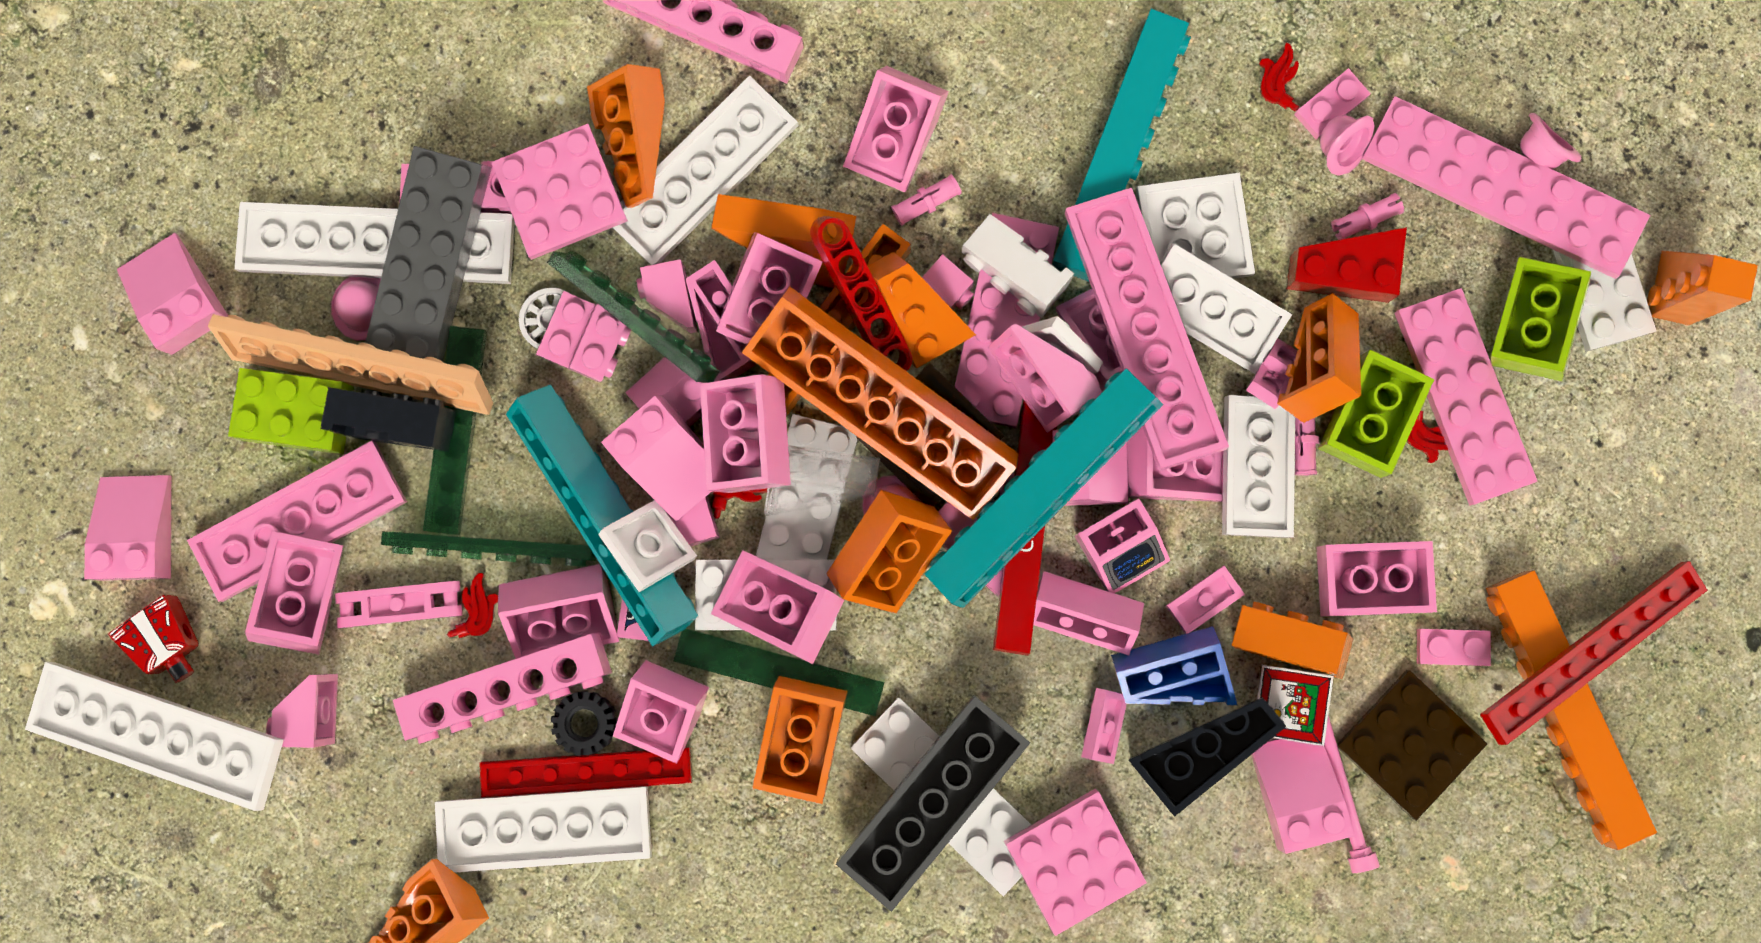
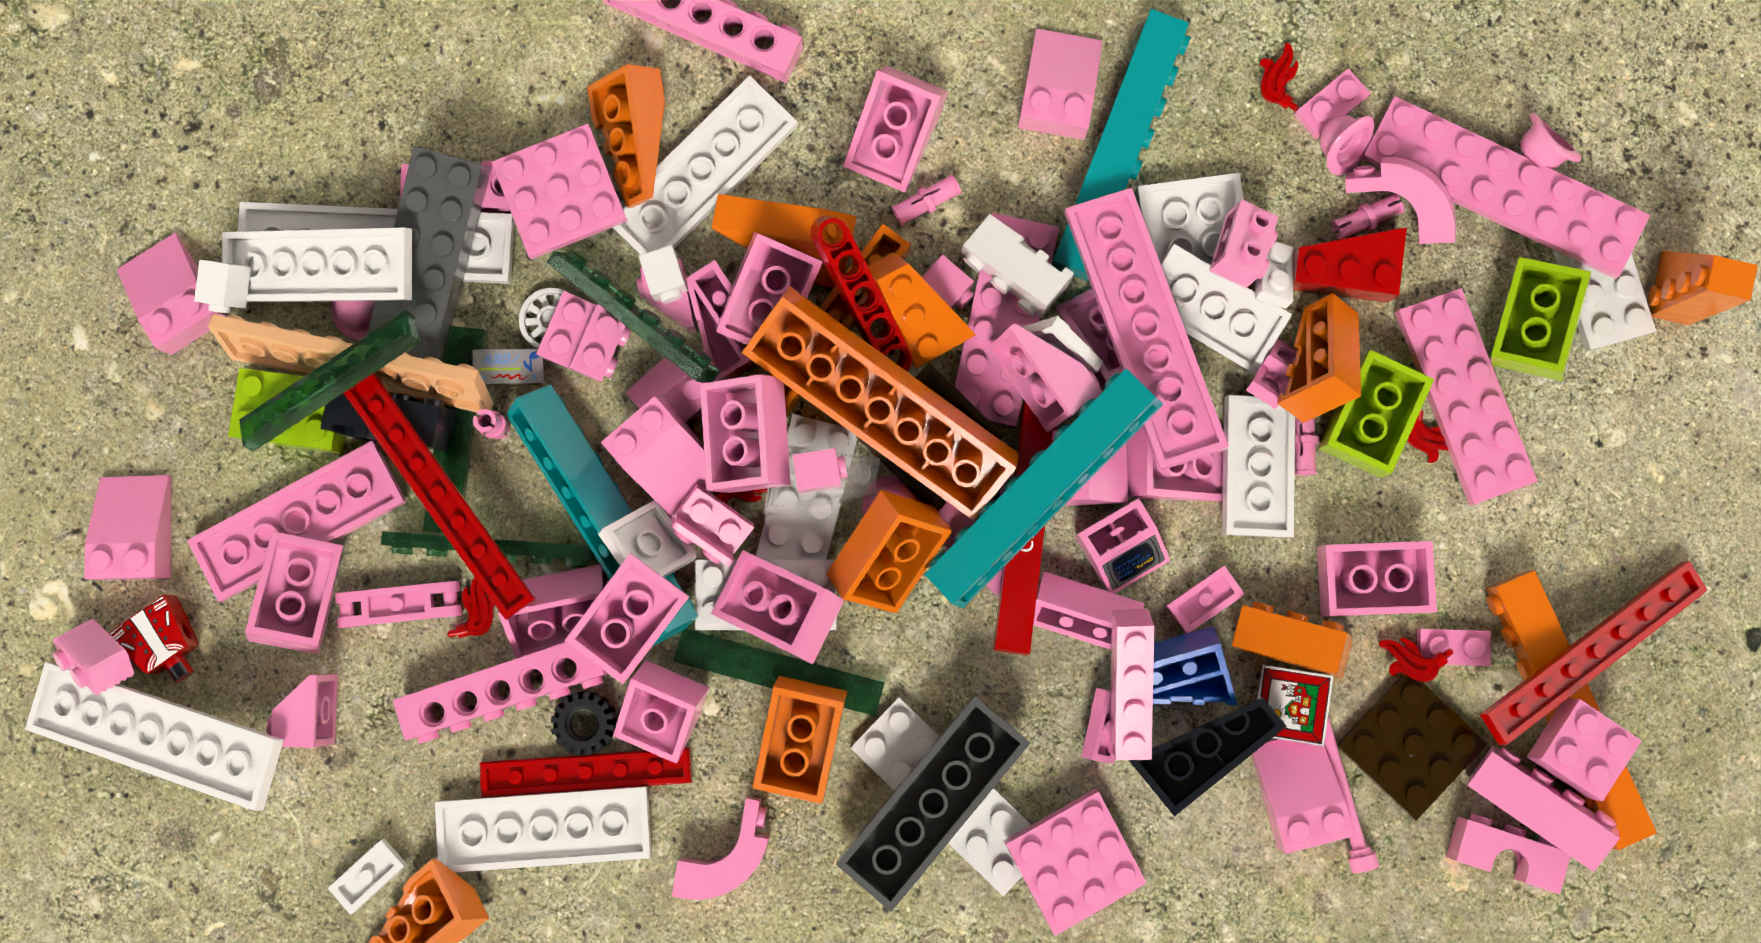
none -> bright pink brick [53,618,134,695]
none -> white brick [194,260,251,314]
none -> white plate [222,227,412,302]
none -> clear green plate [239,310,421,452]
none -> white plate [328,838,408,915]
none -> red tile [340,368,536,620]
none -> light grey tile [471,349,544,385]
none -> bright pink pin [473,409,510,439]
none -> bright pink slope [564,553,689,684]
none -> white brick [639,245,688,304]
none -> bright pink arch [671,796,770,900]
none -> bright pink bracket [672,484,754,566]
none -> bright pink brick [793,448,847,493]
none -> bright pink slope [1018,28,1103,140]
none -> brick [1110,609,1154,760]
none -> bright pink brick [1209,199,1279,288]
none -> white plate [1255,241,1293,309]
none -> bright pink arch [1345,157,1456,244]
none -> red piece [1378,638,1453,682]
none -> bright pink arch [1446,813,1571,894]
none -> bright pink brick [1467,745,1620,872]
none -> bright pink brick [1527,698,1642,801]

